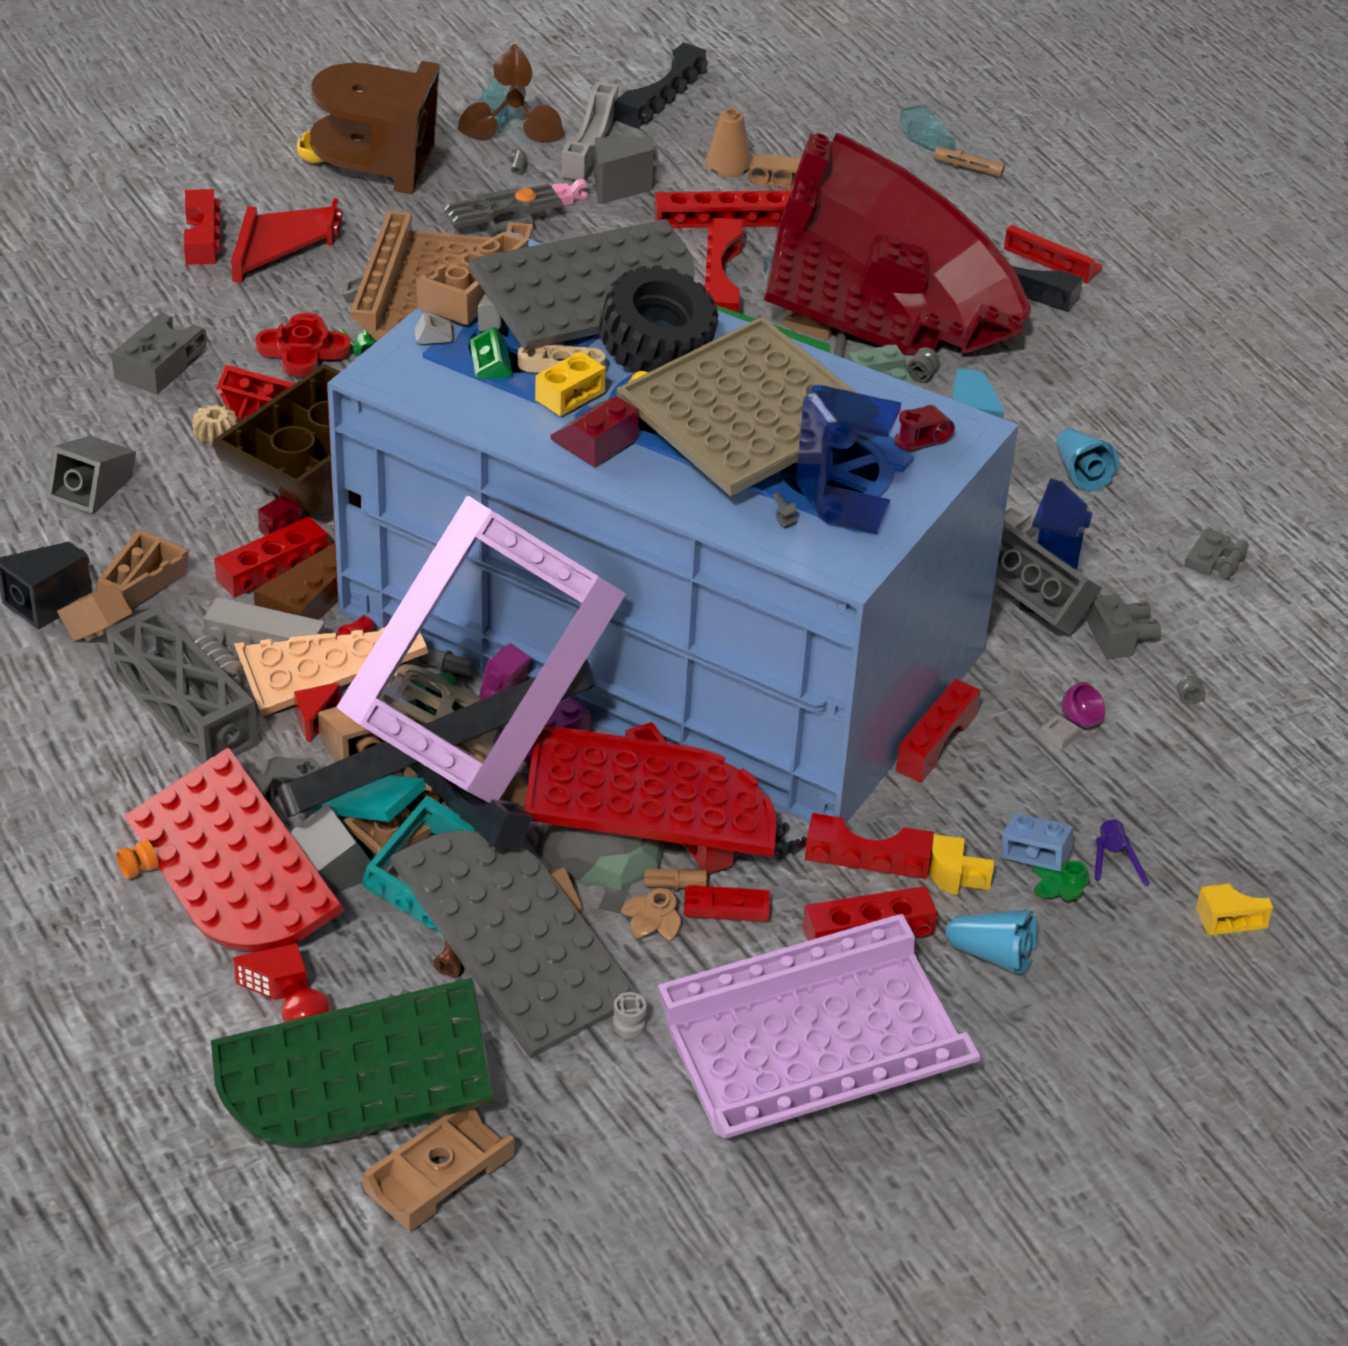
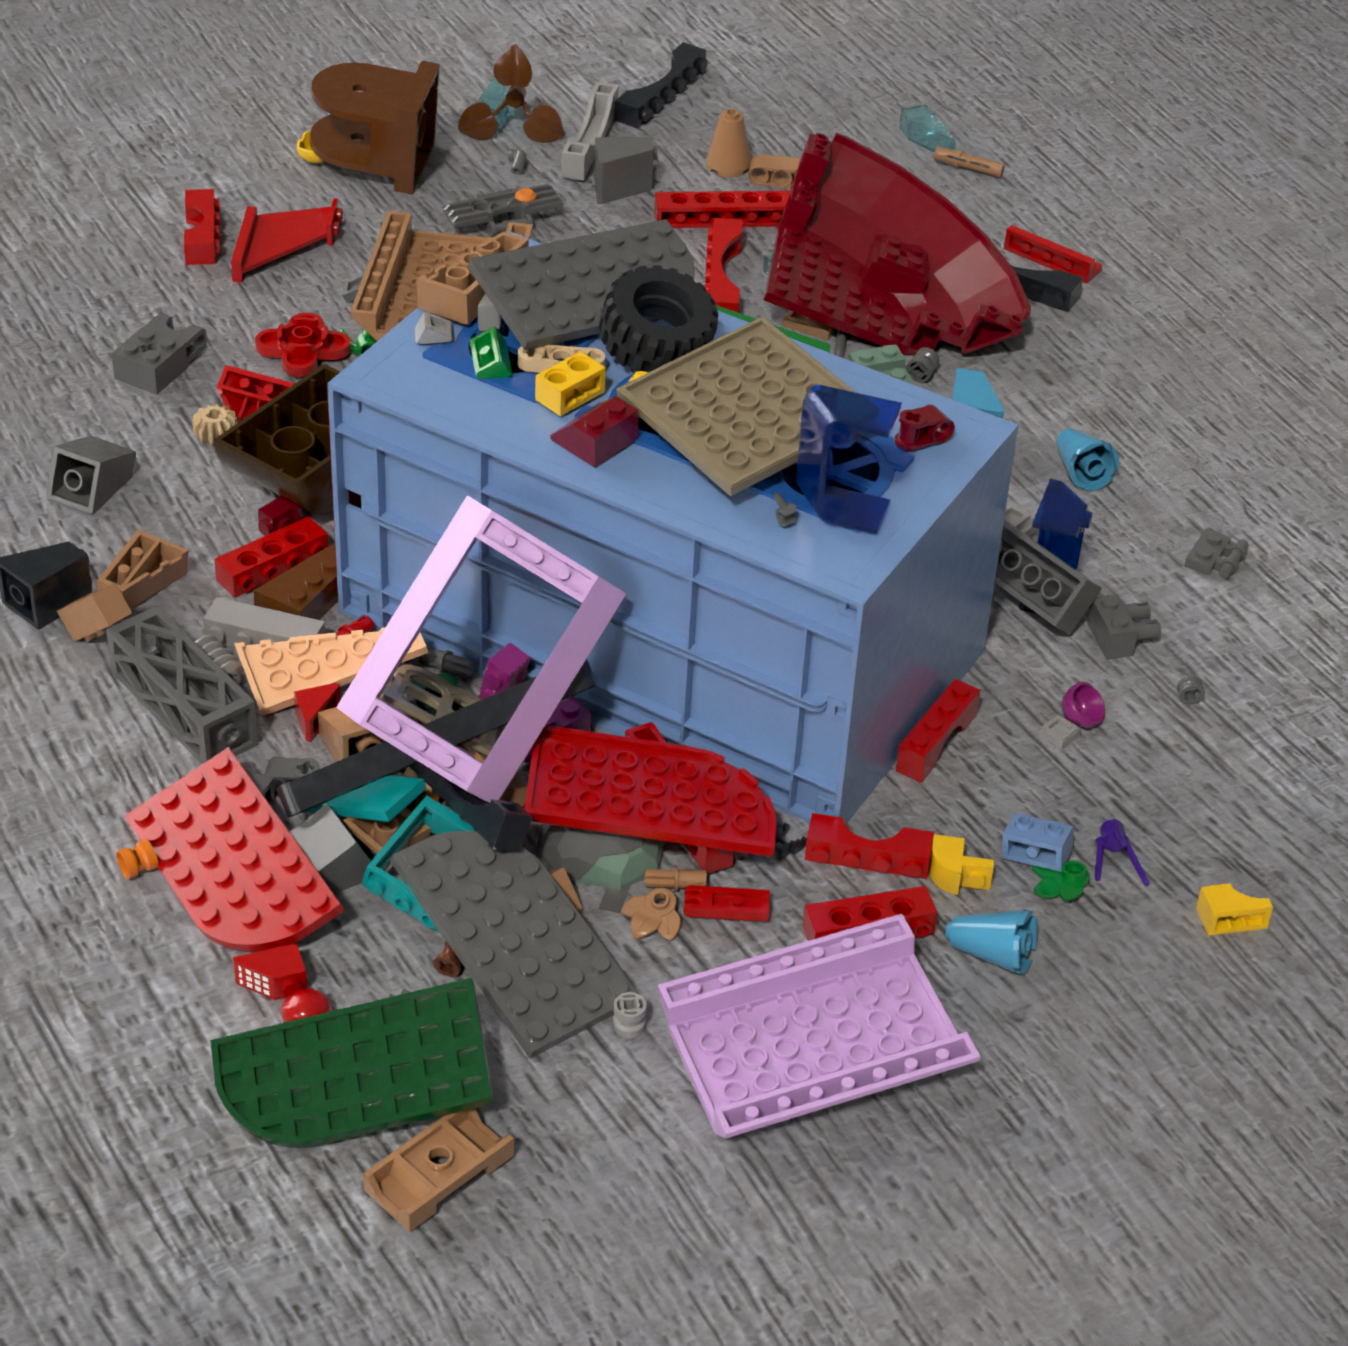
bright pink plate [552,179,588,206] -> none

